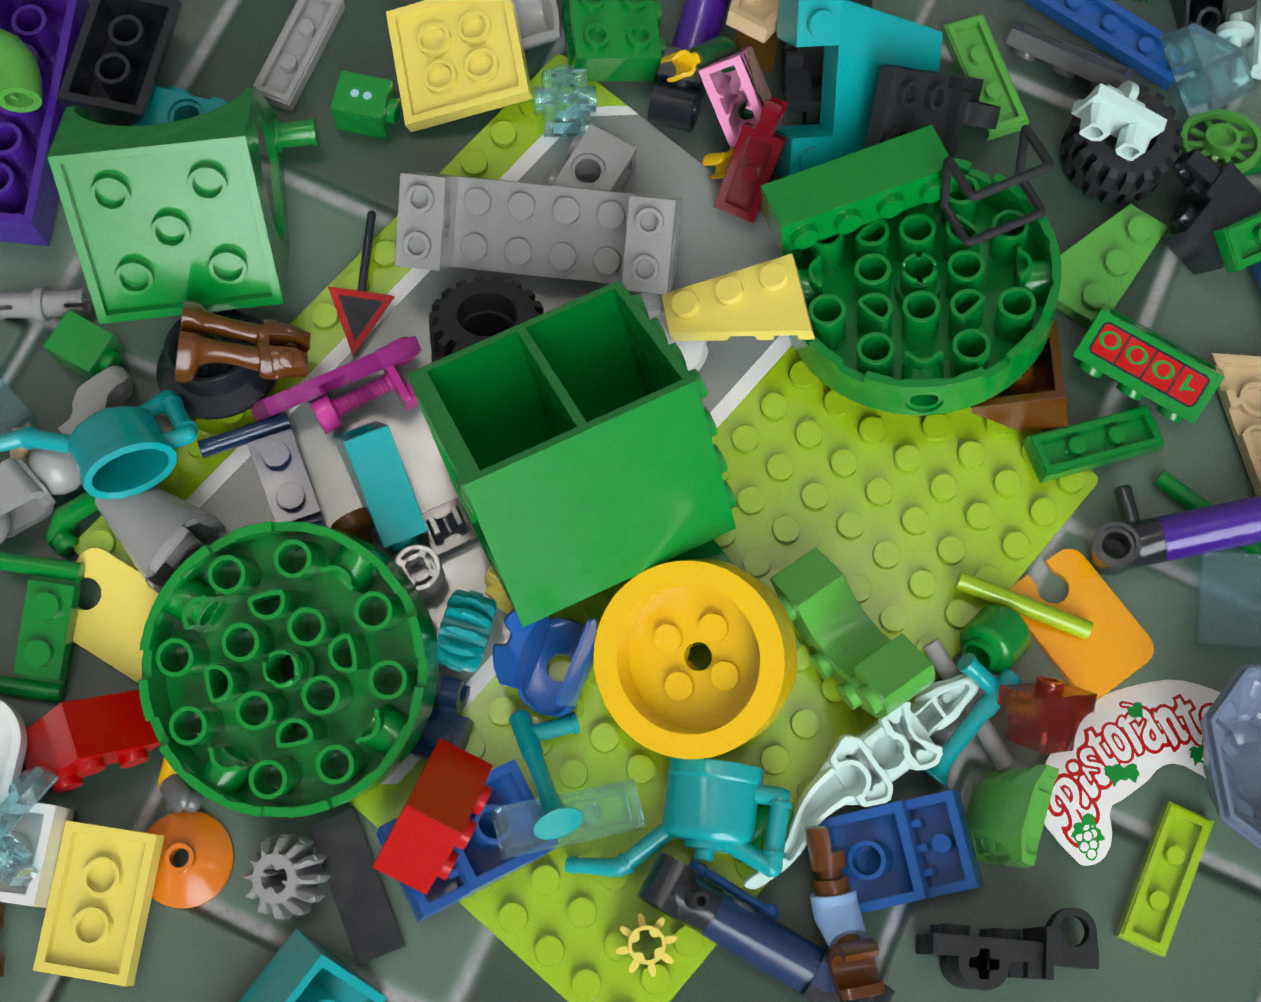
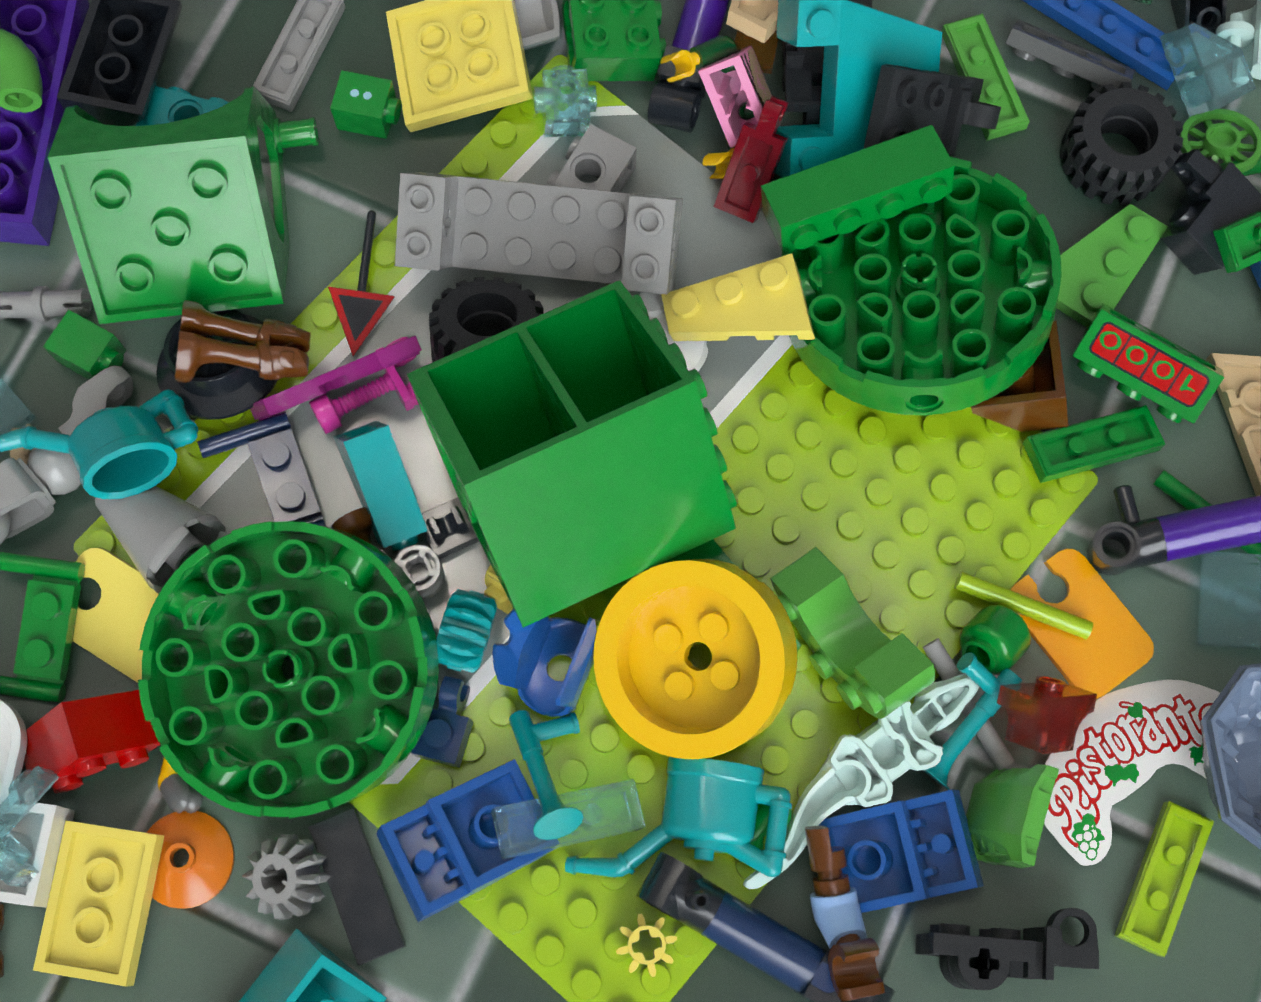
green arm [45,491,98,556] -> none
red brick [372,738,493,895] -> none
blue hinge [688,858,779,920] -> none
black piece [940,125,1054,246] -> none
light aqua hips [1071,80,1167,161] -> none

